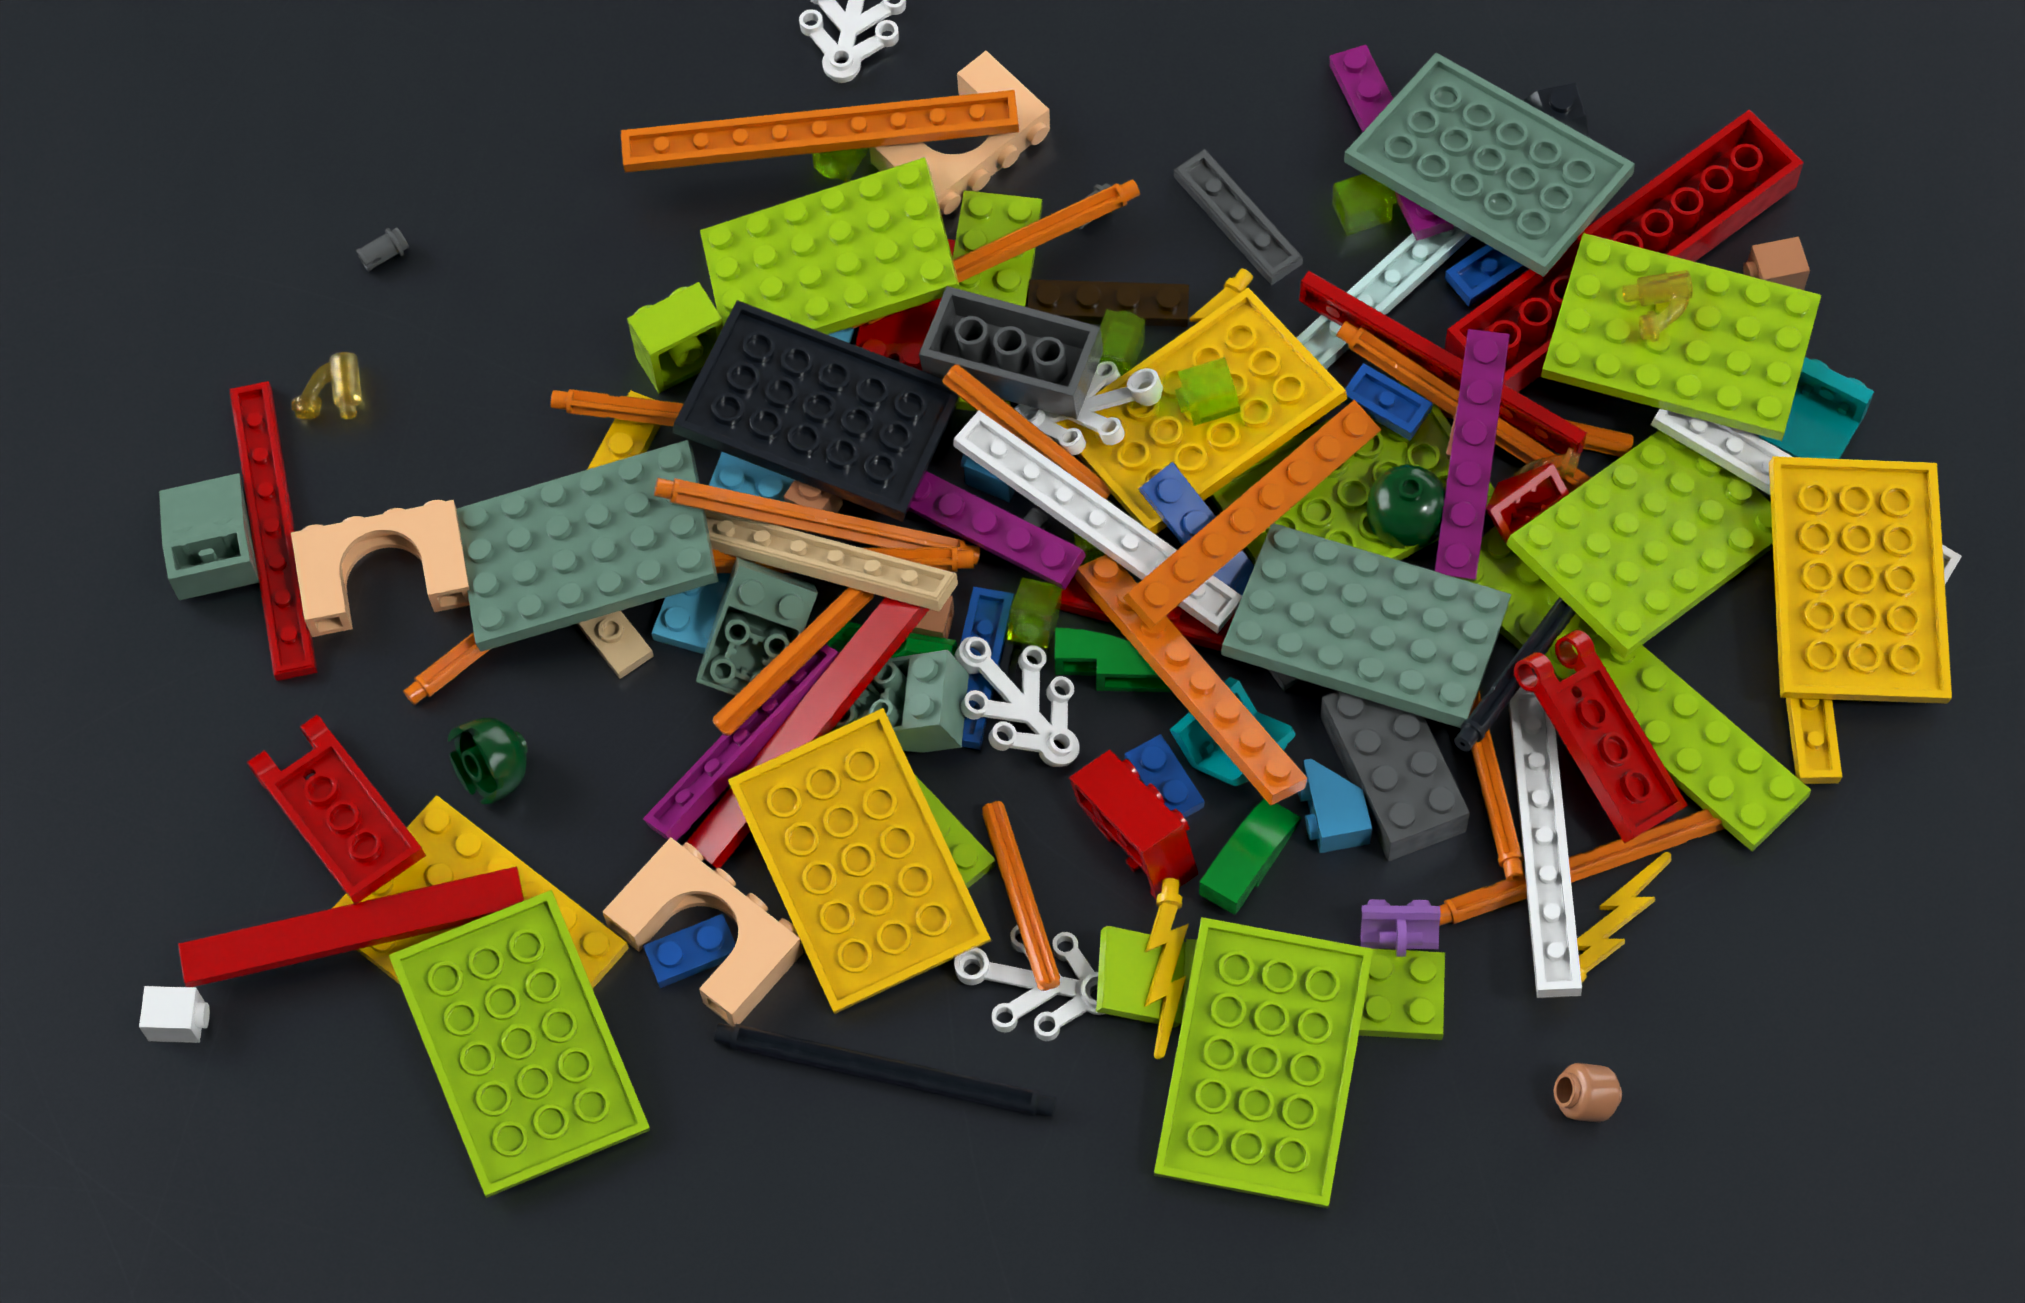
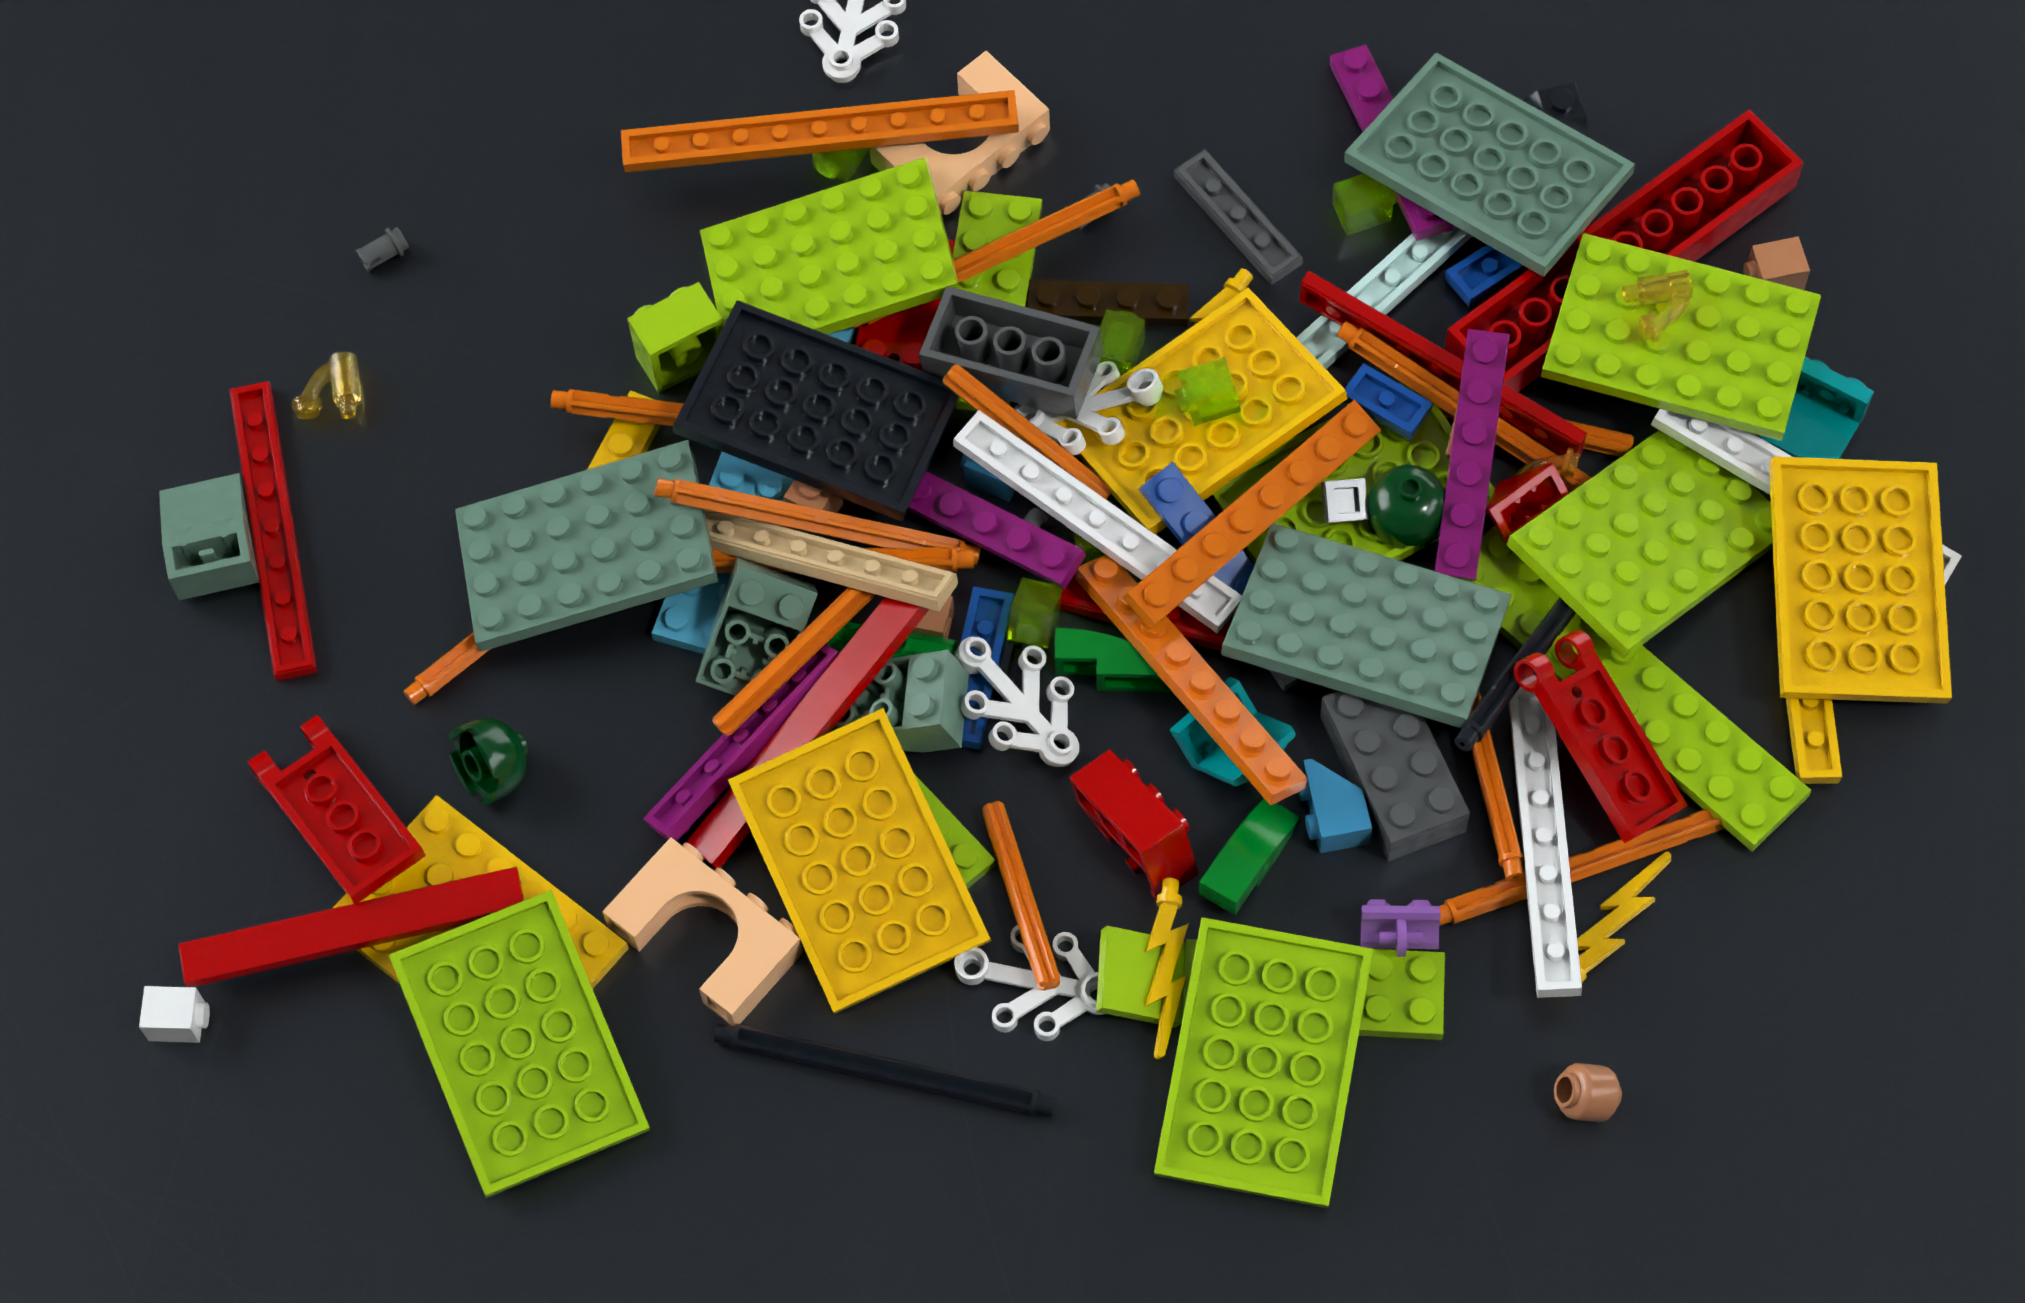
light nougat arch [291,500,470,637] -> none
tan plate [577,611,654,679] -> none
blue plate [643,914,735,988] -> none
blue plate [1125,734,1205,818] -> none
none -> plate [1321,478,1369,524]

